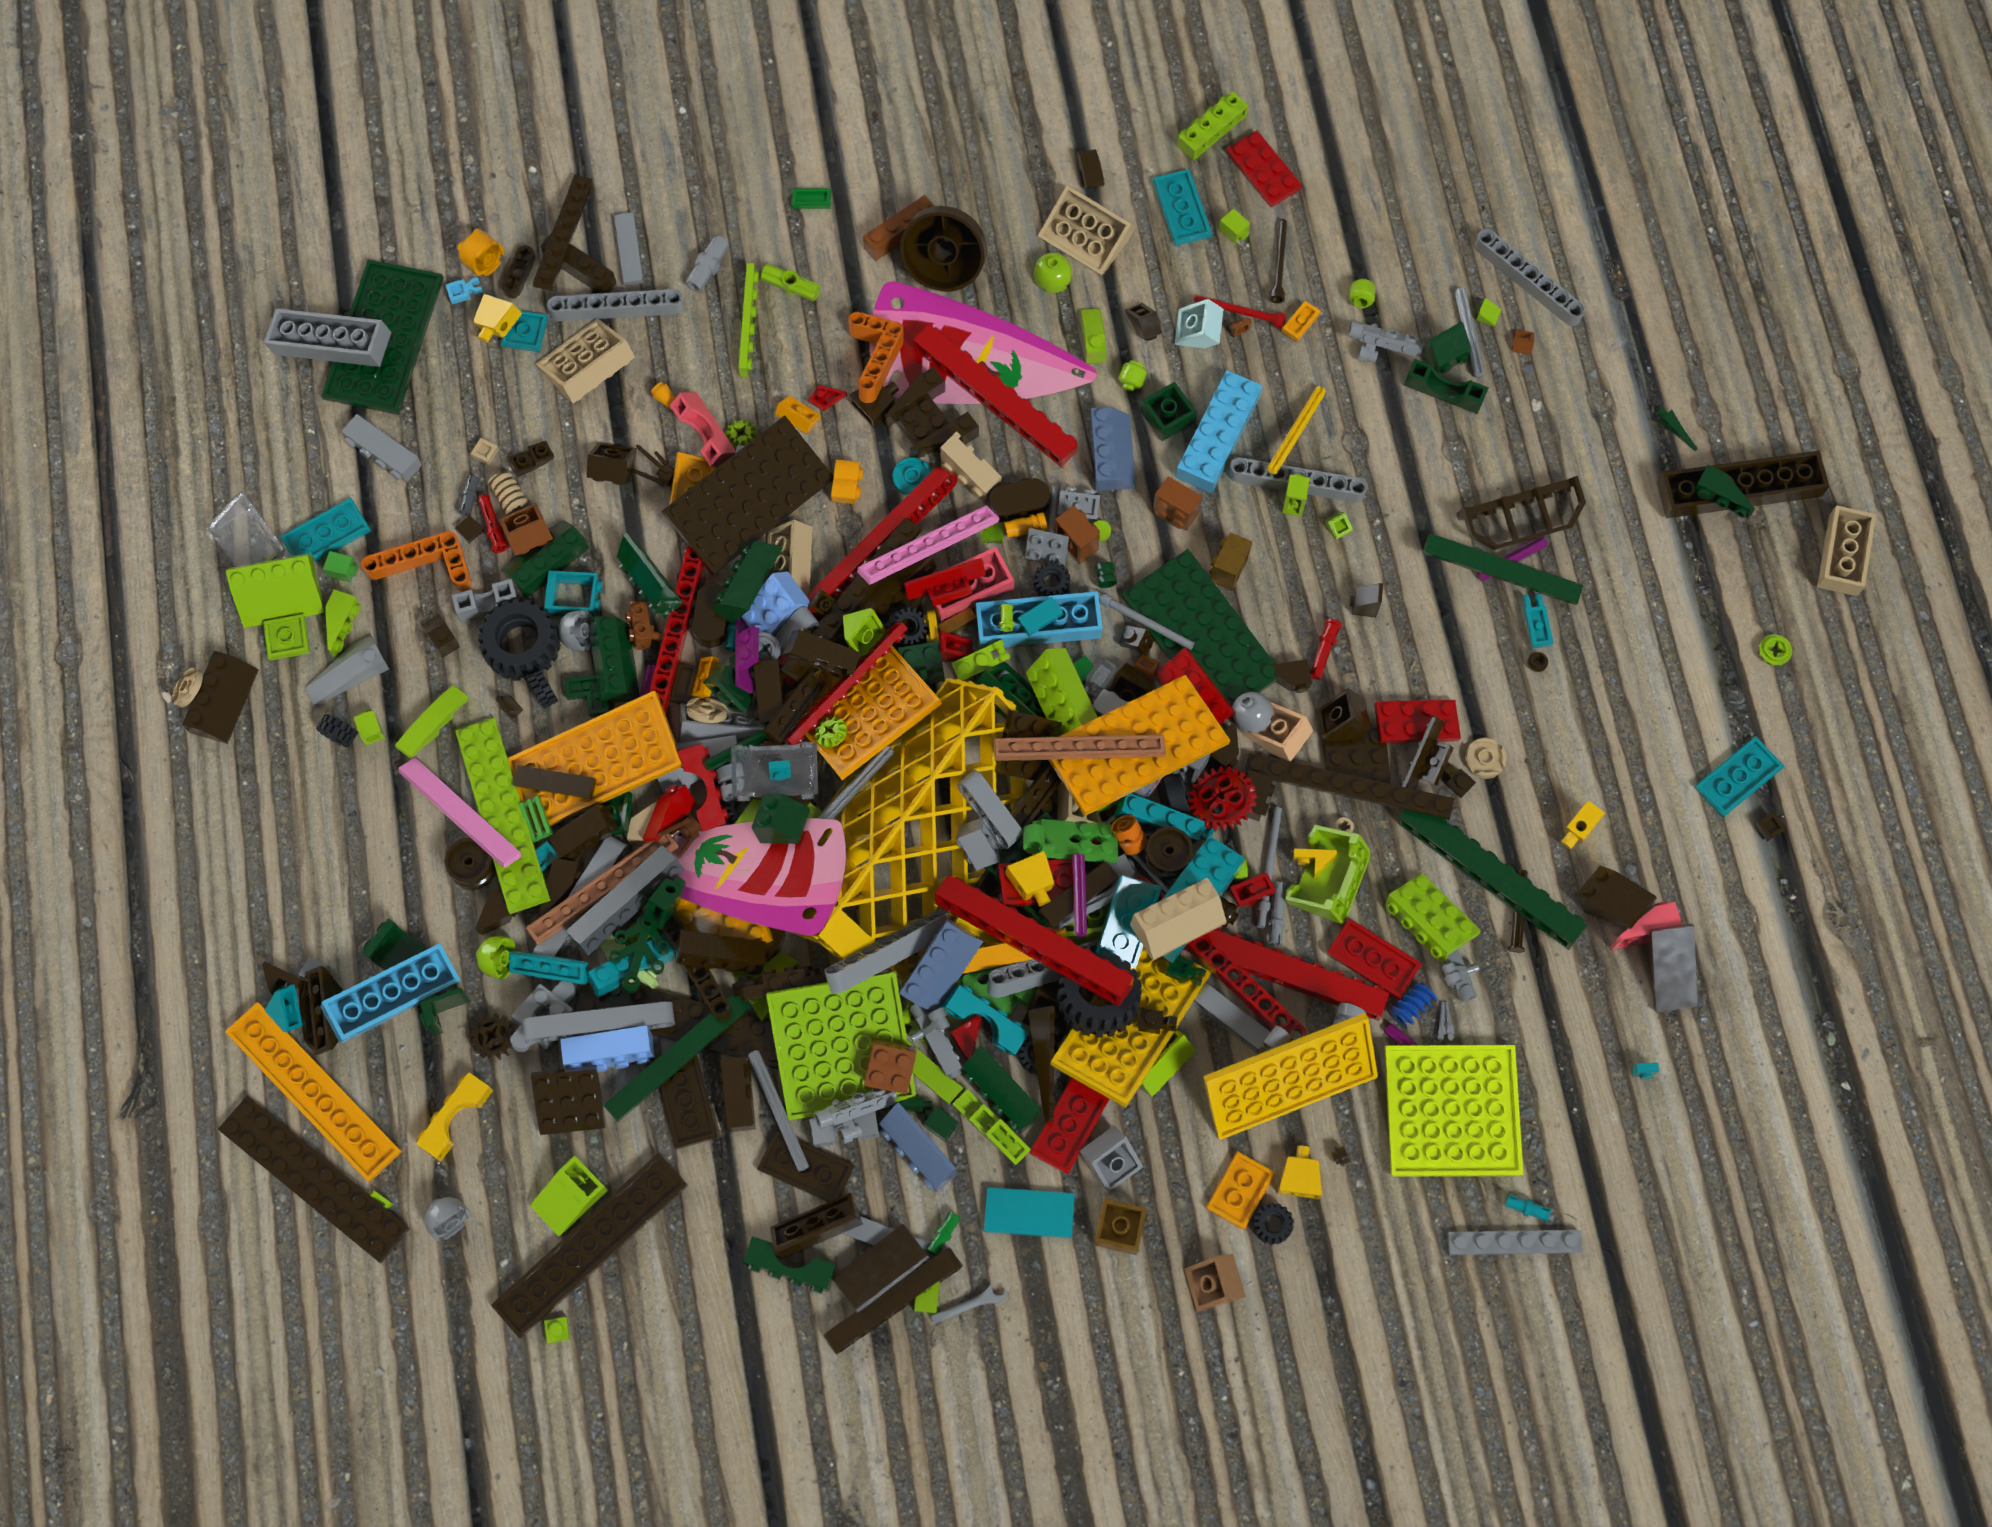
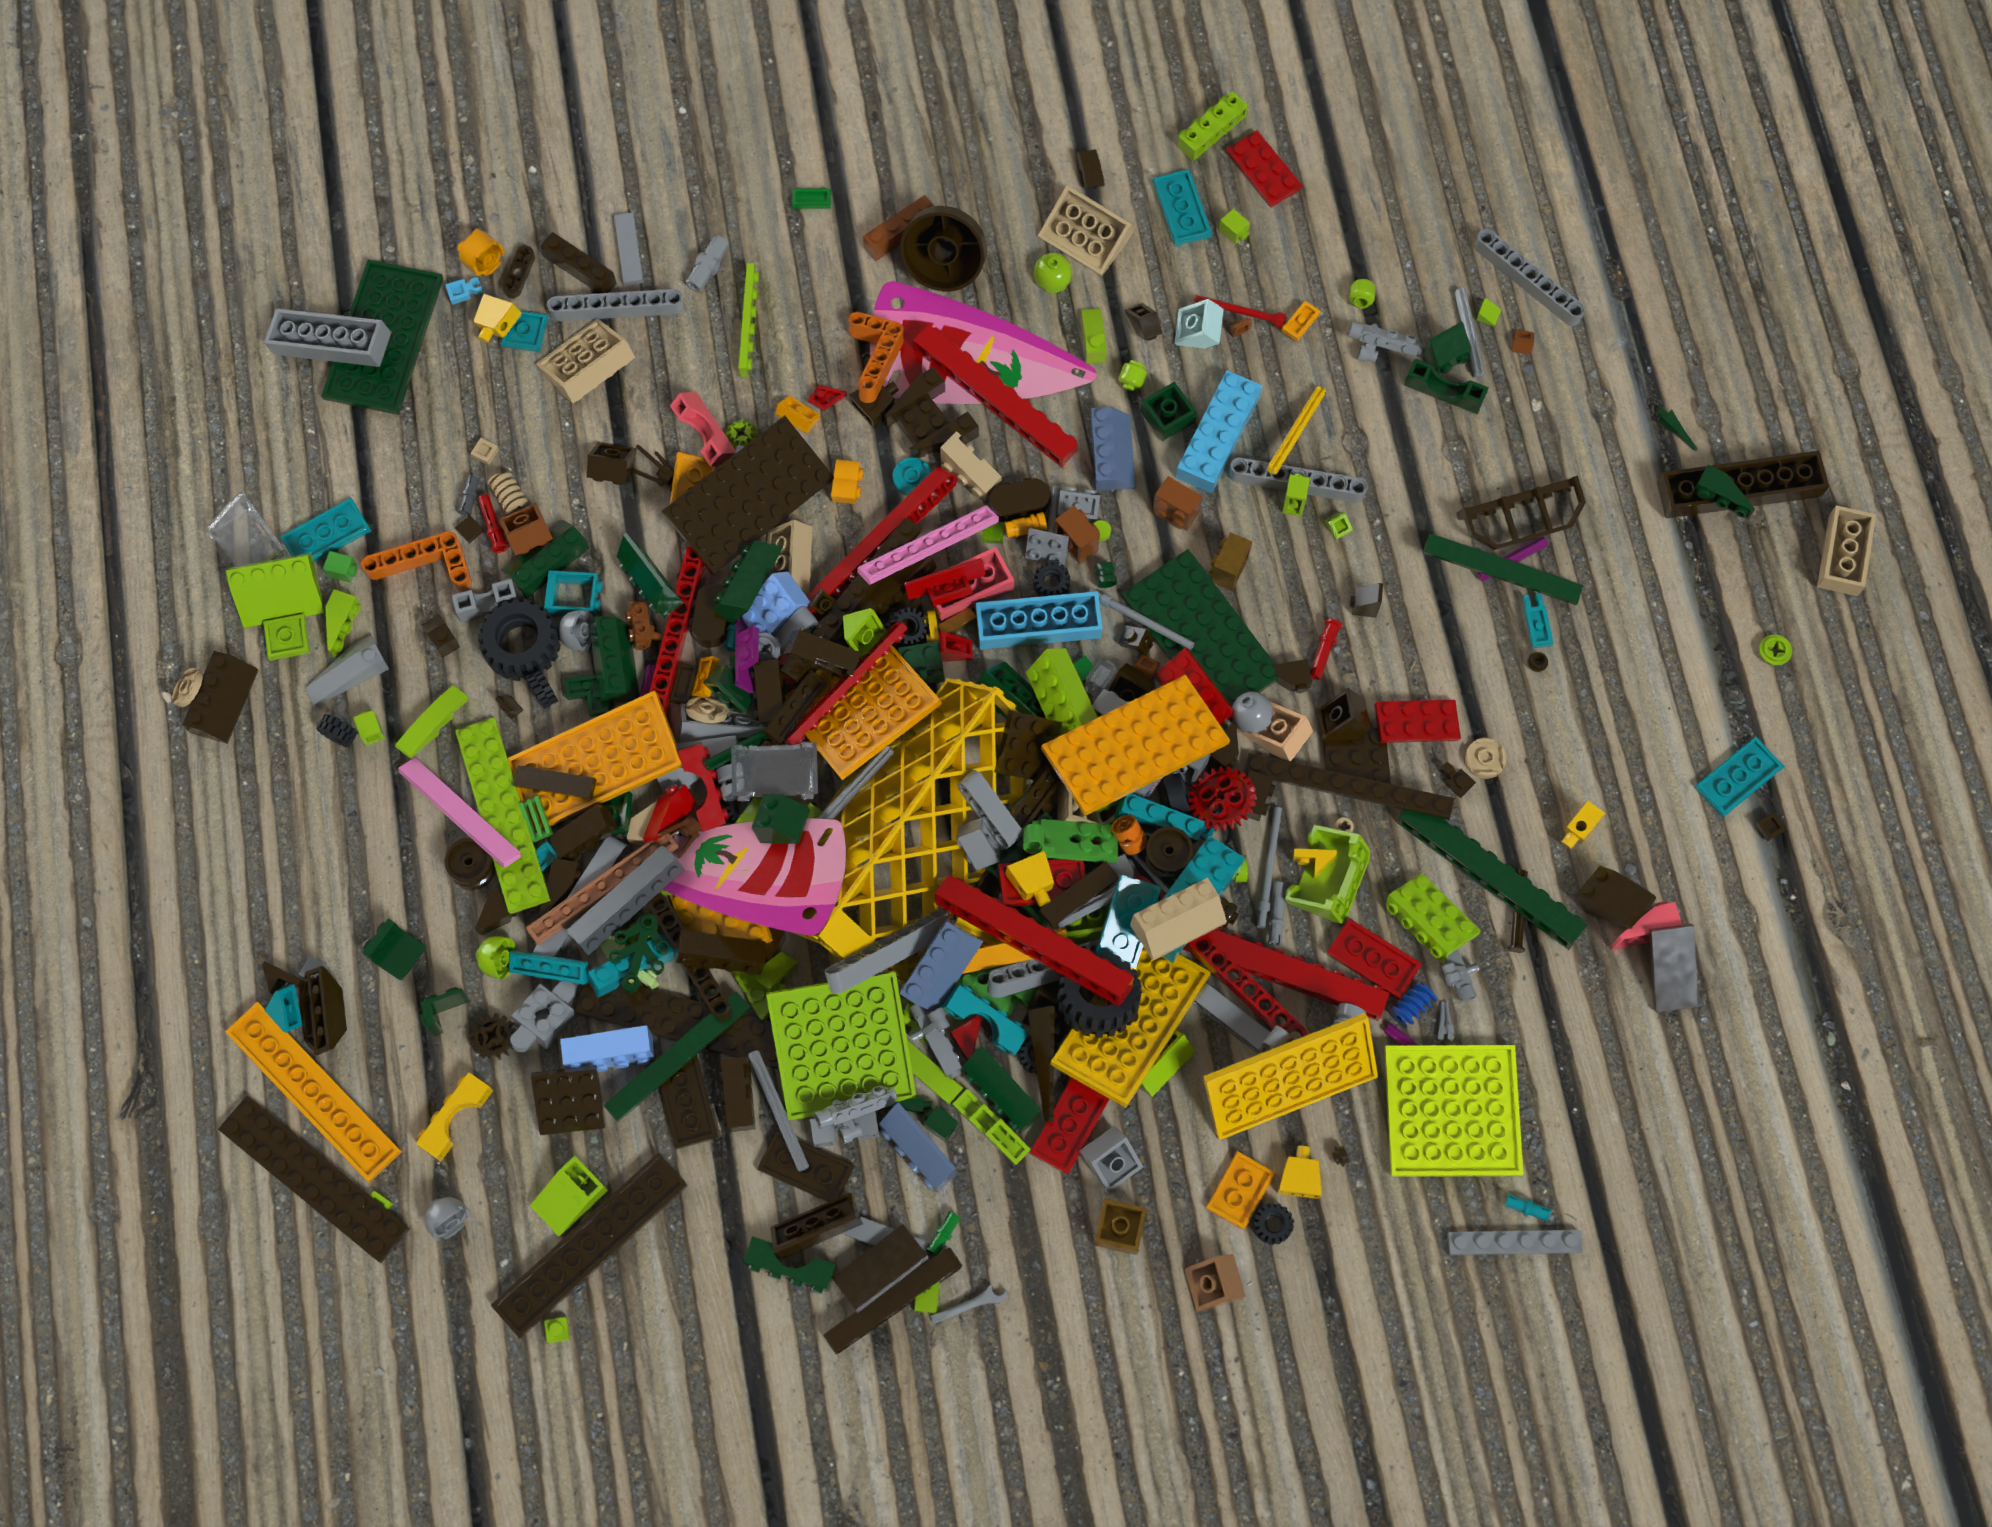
medium azure brick [320,943,460,1045] -> none
light grey brick [341,414,422,483] -> none
dark brown slope [508,441,554,477] -> none
light grey beam [522,1002,675,1043] -> none
dark brown plate [533,175,593,291] -> none
dark green torso [643,877,686,930] -> none
light orange cone [651,382,676,411] -> none
dark brown bracket [732,966,827,1001] -> none
lime piece [761,264,821,302] -> none
teal plate [768,760,791,781] -> none
lime gear [814,716,847,747] -> none
dark orange brick [864,1038,917,1094] -> none
lime plate [951,639,1011,681] -> none
teal tile [984,1187,1075,1239] -> none
nougat tile [993,735,1166,761] -> none
lime pin [999,604,1015,632] -> none
teal tile [1018,597,1063,636] -> none
magenta axle [1072,854,1087,937] -> none
dark brown plate [1138,1008,1178,1034] -> none
dark green plate [1165,956,1206,986] -> none
red slope [1229,872,1276,907] -> none
dark brown piece [1269,219,1287,304] -> none
dark brown bracket [1401,716,1454,789] -> none
teal plate [1631,1062,1659,1080] -> none

